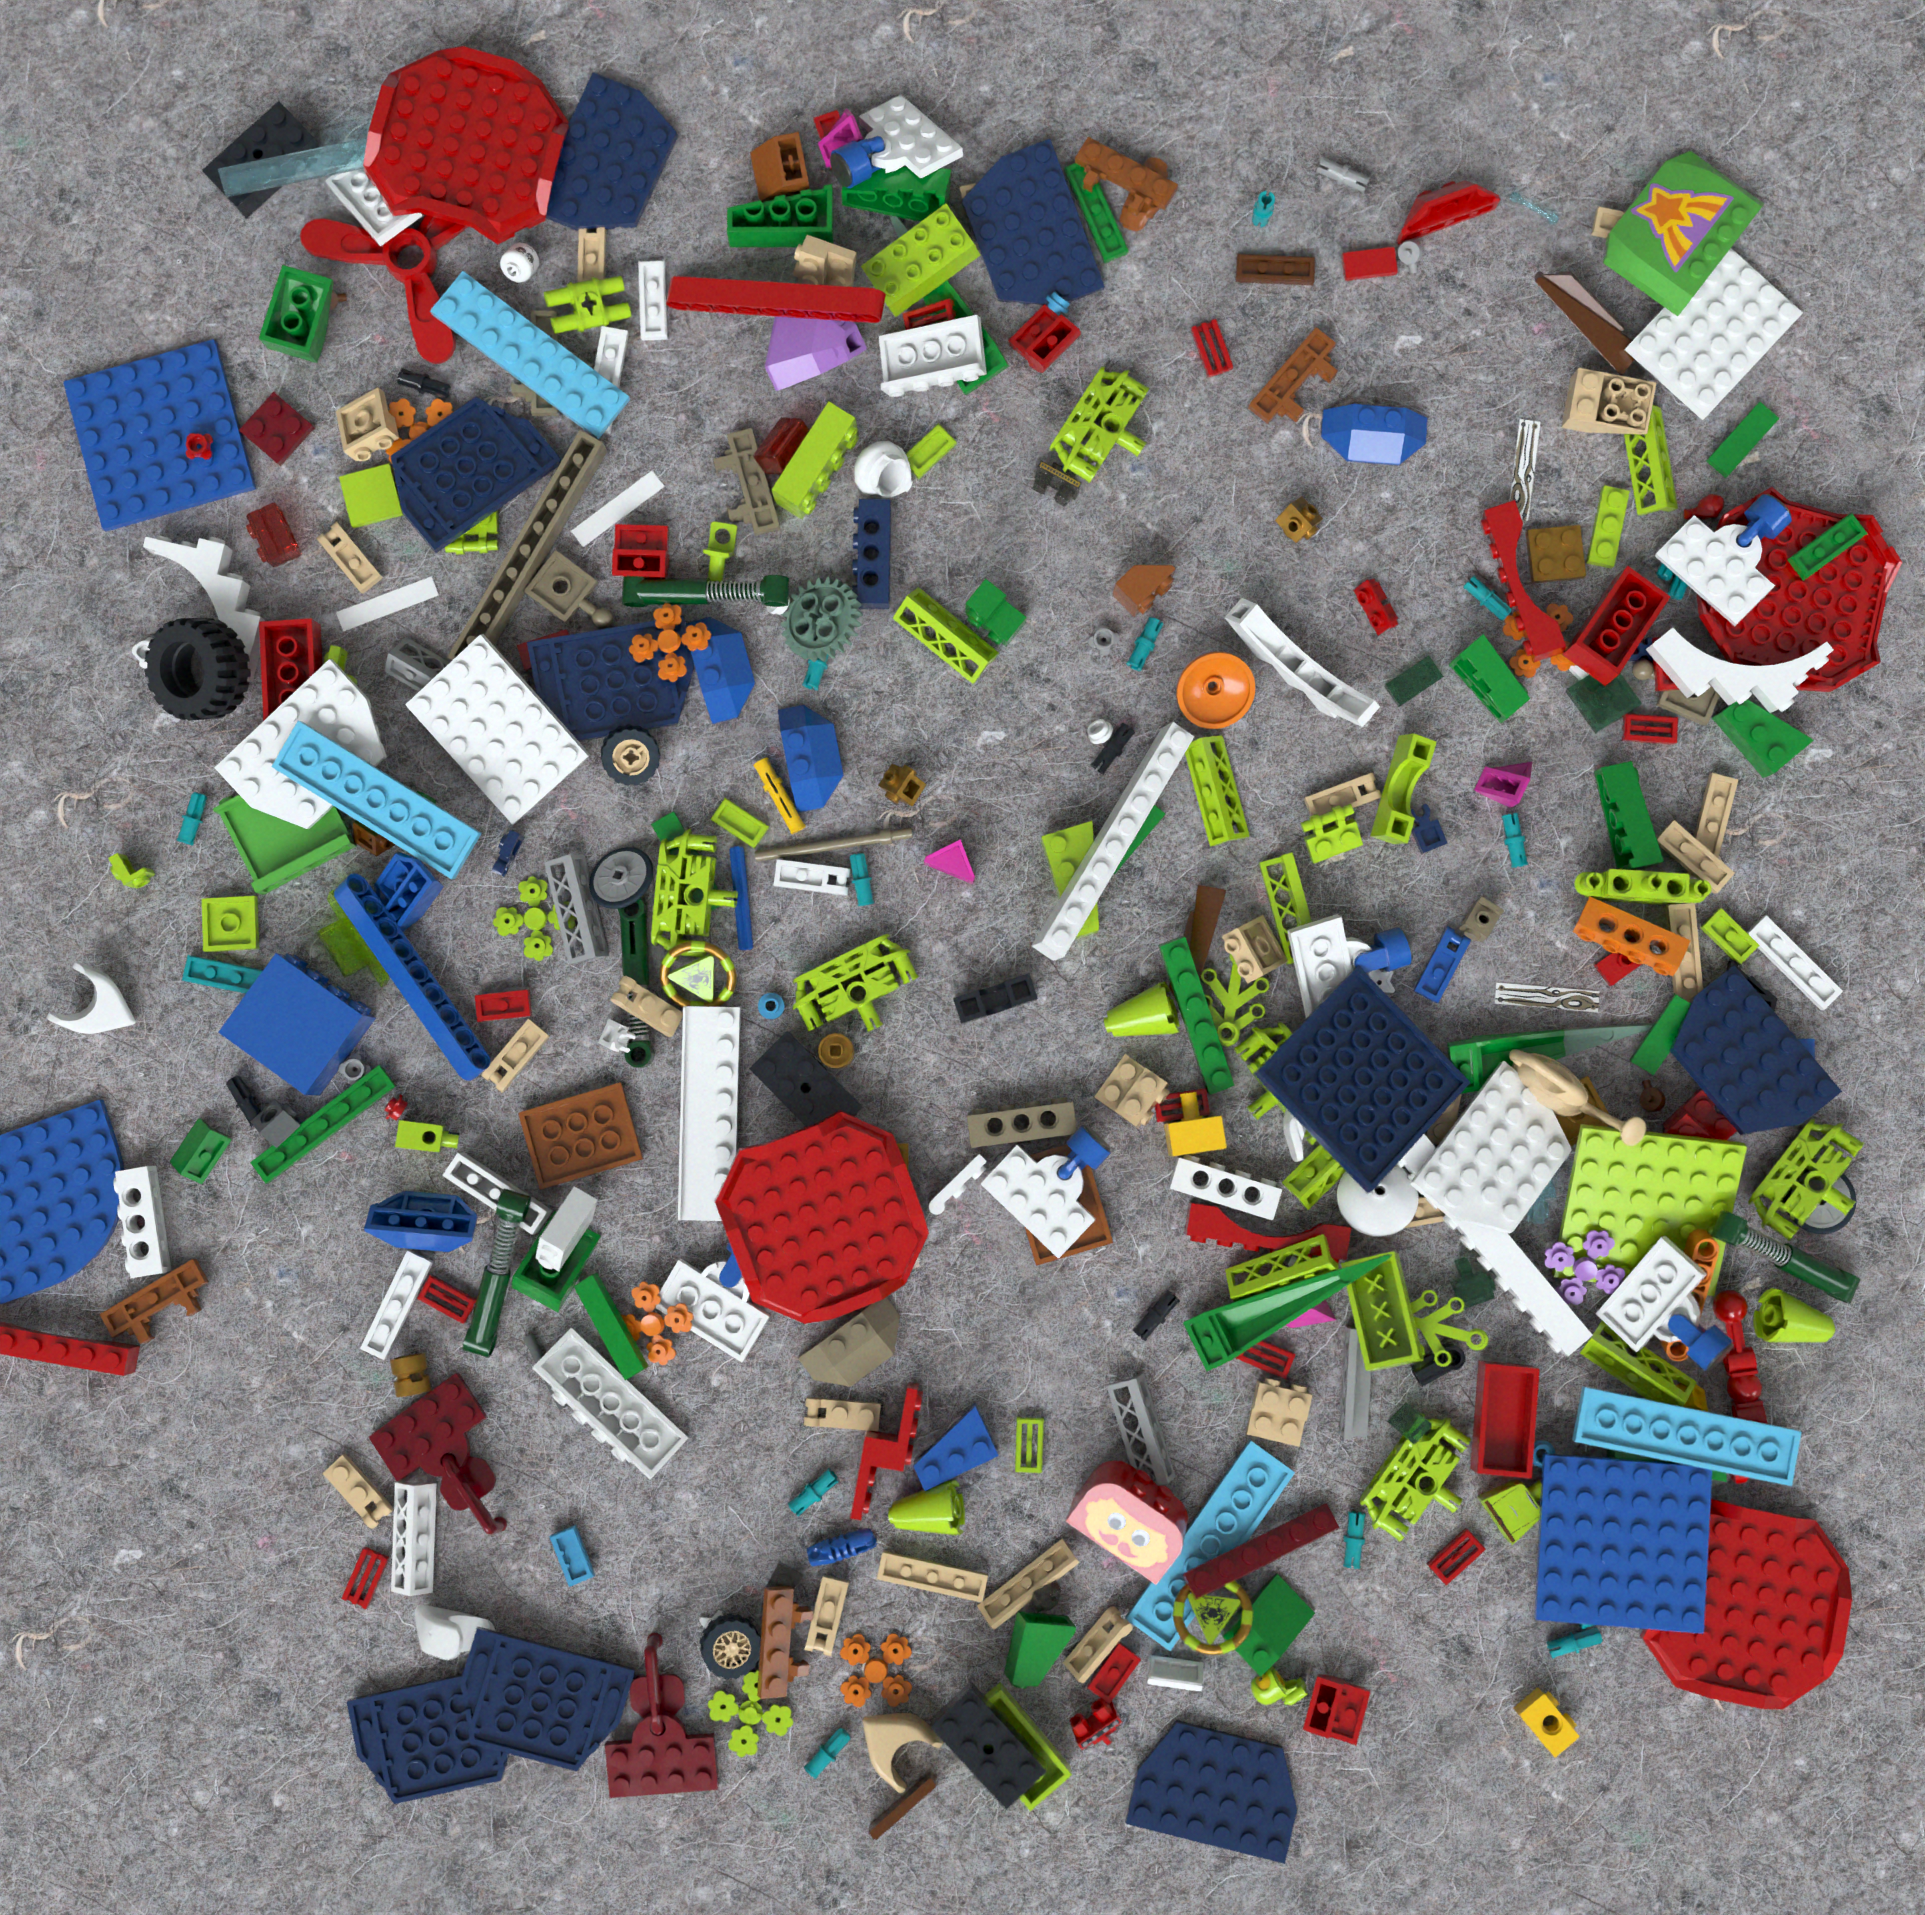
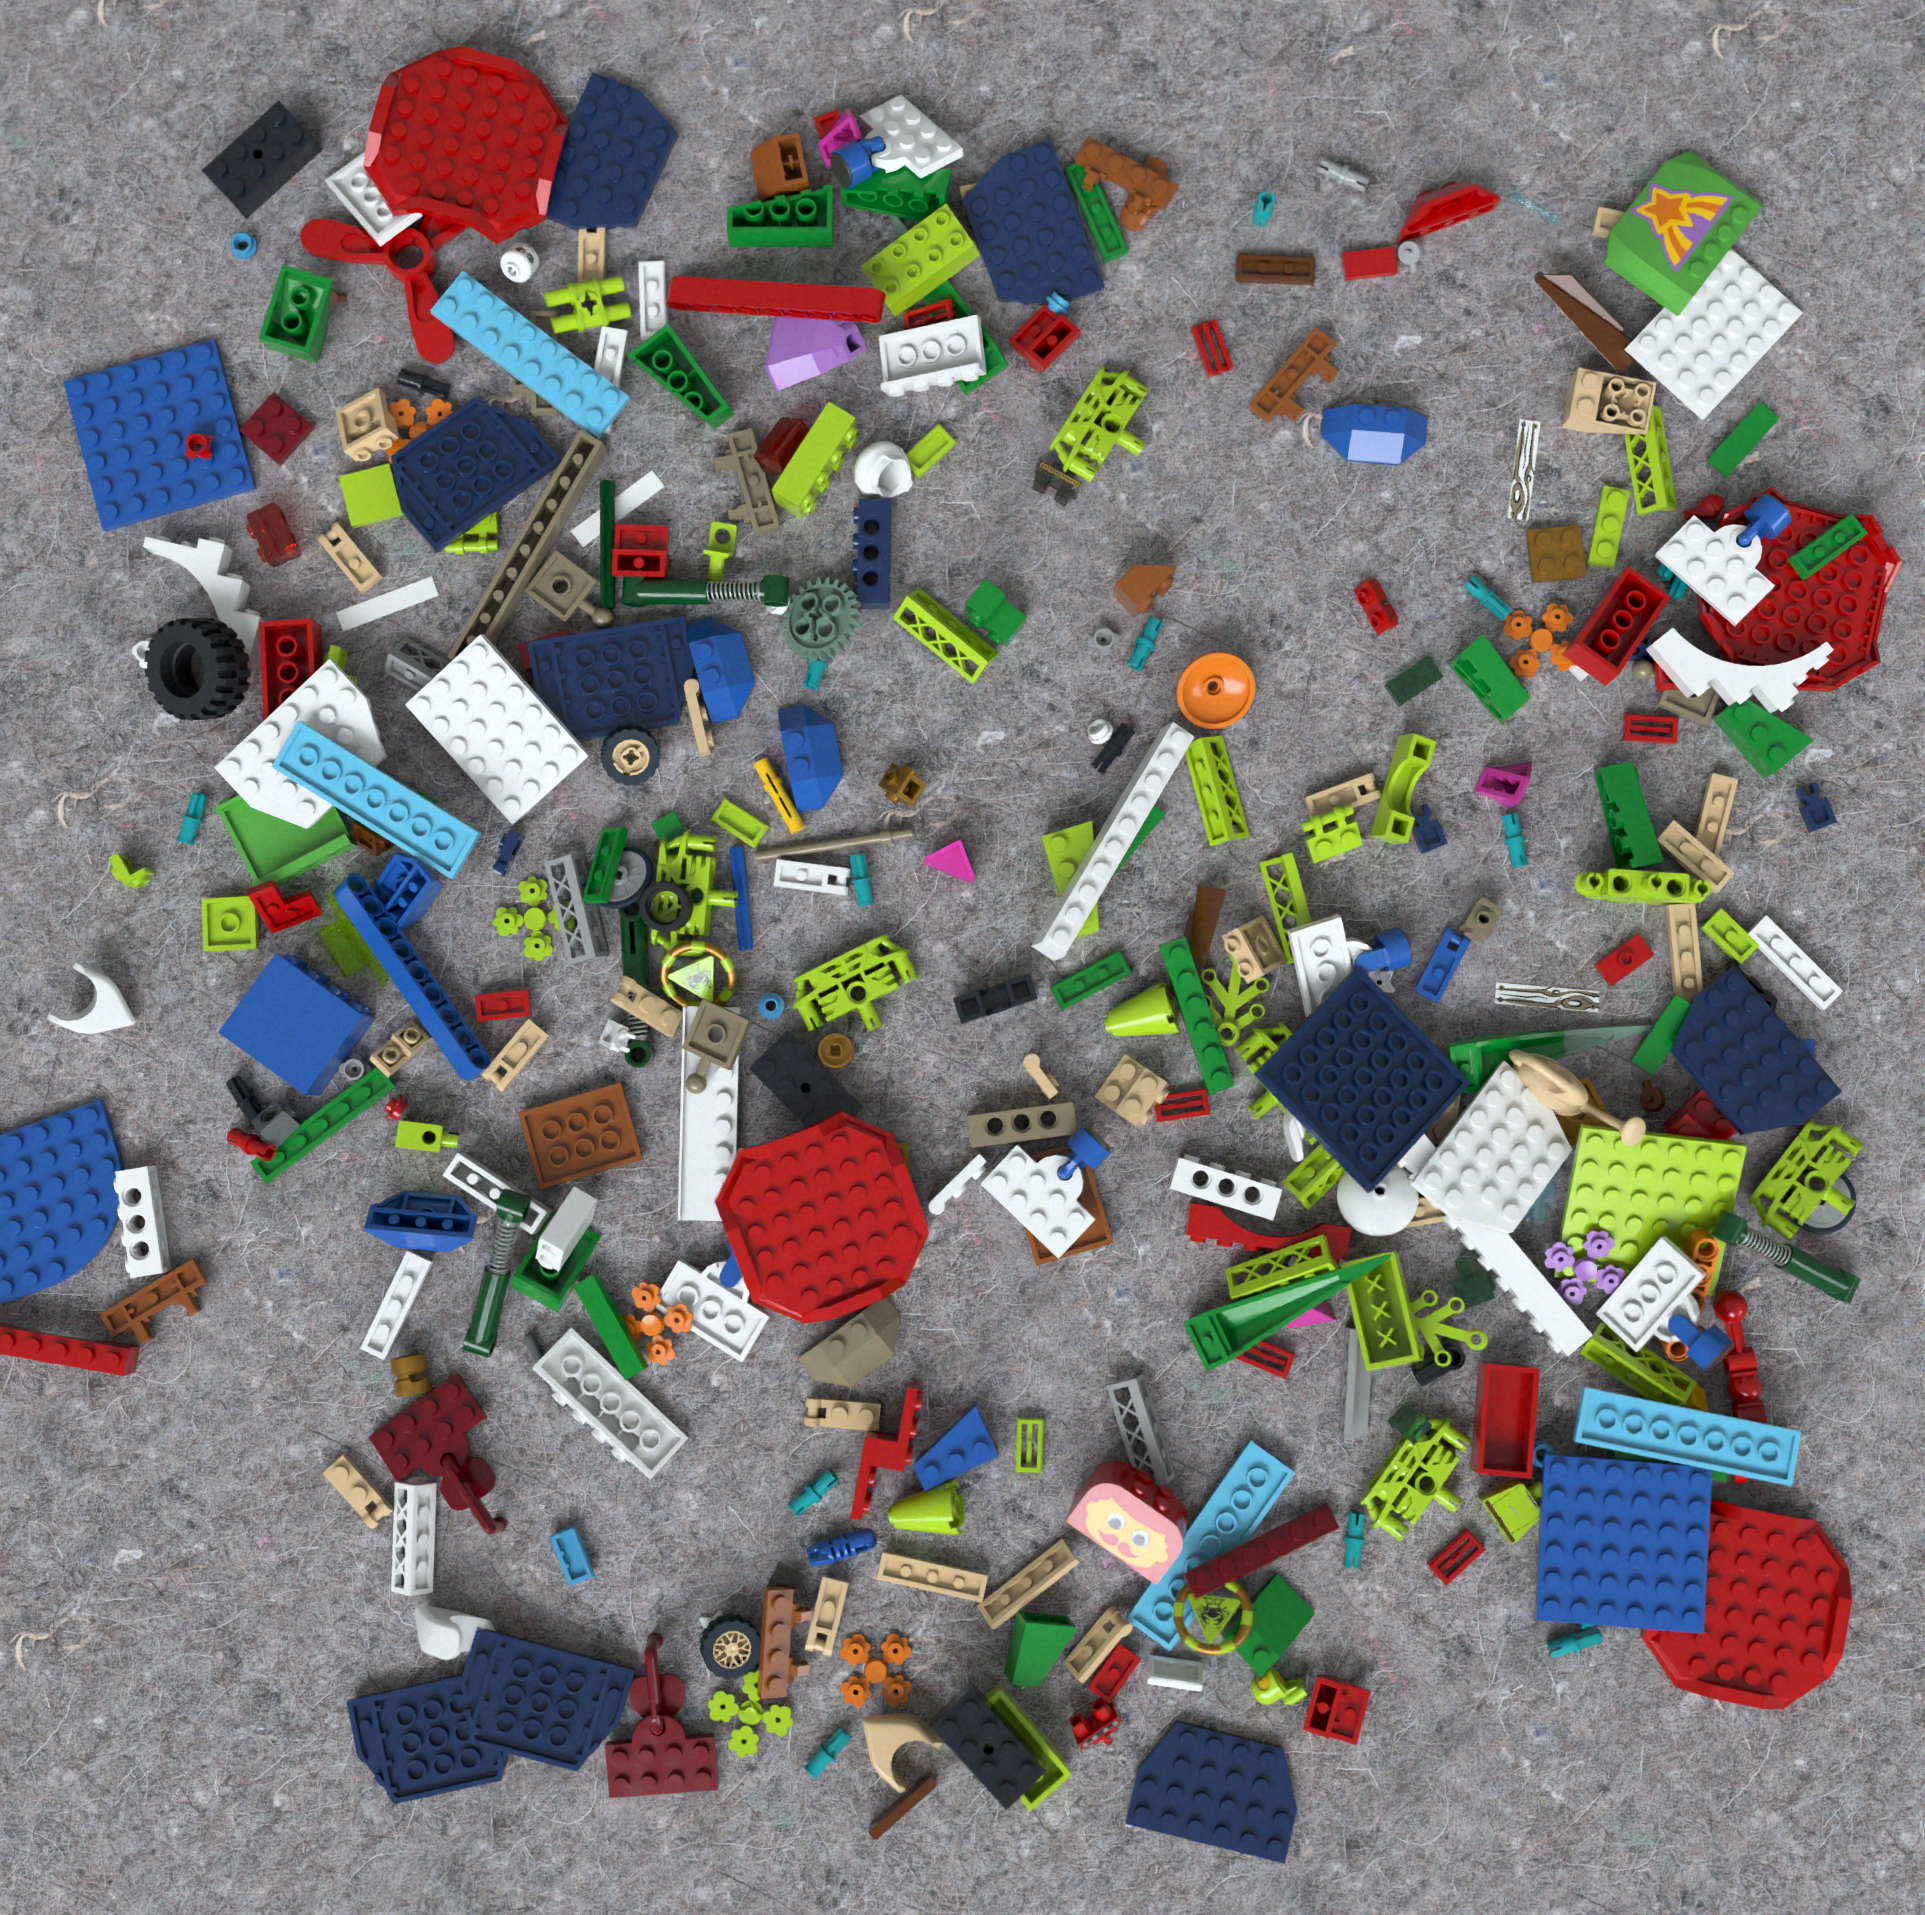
green panel [170,1118,232,1184] -> none
teal tile [182,955,263,994] -> none
clear light blue plate [218,138,367,197] -> none
red tile [341,1547,390,1610] -> none
red tile [417,1275,477,1324] -> none
orange plant [629,603,712,682] -> none
tan plate [793,235,857,287] -> none
clear smoke plate [1030,1580,1062,1614] -> none
black pin [1132,1289,1180,1341] -> none
yellow brick [1164,1092,1227,1156] -> none
white arch [1224,598,1380,727] -> none
tan plate [1246,1377,1312,1447] -> none
pearl gold brick [1275,496,1323,543] -> none
red arch [1480,500,1566,663] -> none
yellow brick [1513,1687,1580,1758] -> none
clear green plate [1565,673,1642,734] -> none
orange brick [1573,896,1691,976] -> none
lime cone [1753,1288,1835,1343] -> none
none -> red pin [227,1127,276,1161]
none -> dark azure plate [230,233,257,259]
none -> red plate [248,879,322,934]
none -> tan slope [369,1020,430,1078]
none -> green tile [582,827,628,903]
none -> dark green axle [600,480,615,610]
none -> green wedge [627,324,735,430]
none -> black tyre [639,881,693,932]
none -> dark tan plate [682,999,752,1094]
none -> tan plate [684,679,715,756]
none -> tan plate [1023,1054,1059,1099]
none -> green tile [1049,950,1132,1010]
none -> dark blue plate [1796,782,1837,833]

